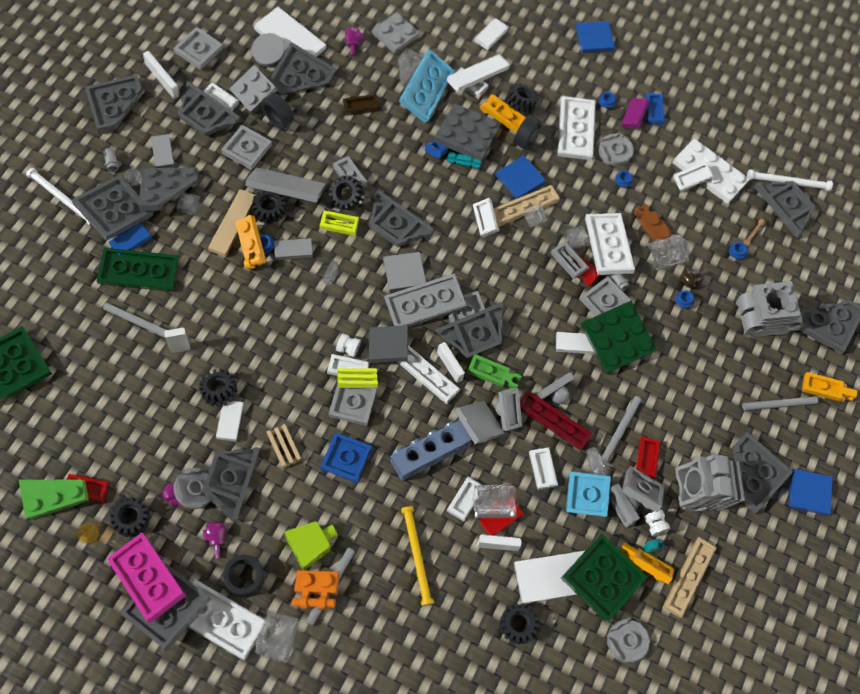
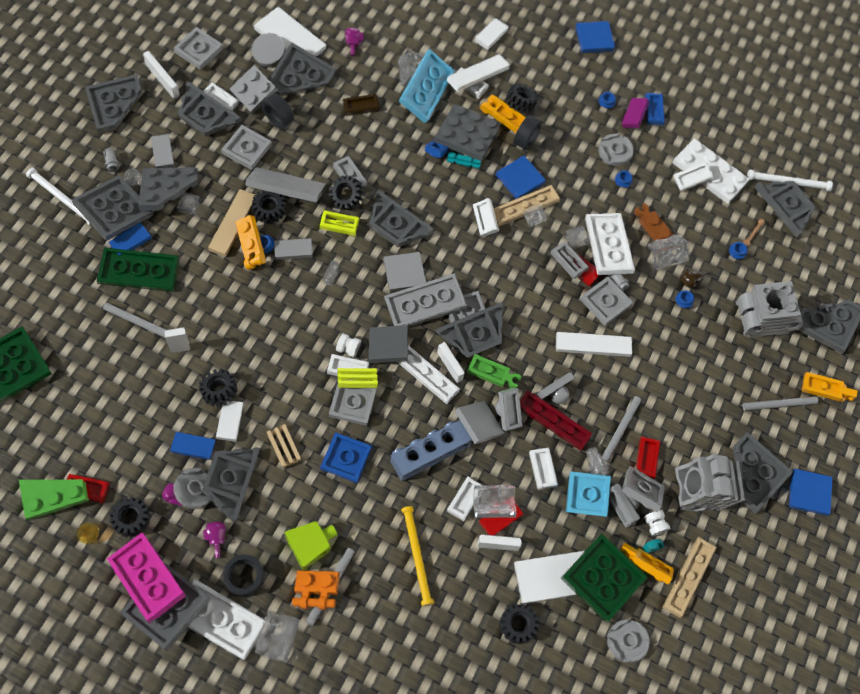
light grey plate [372,12,420,54] -> none
white tile [558,96,595,160] -> none
dark green plate [580,300,657,374] -> none
none -> blue tile [170,432,216,460]

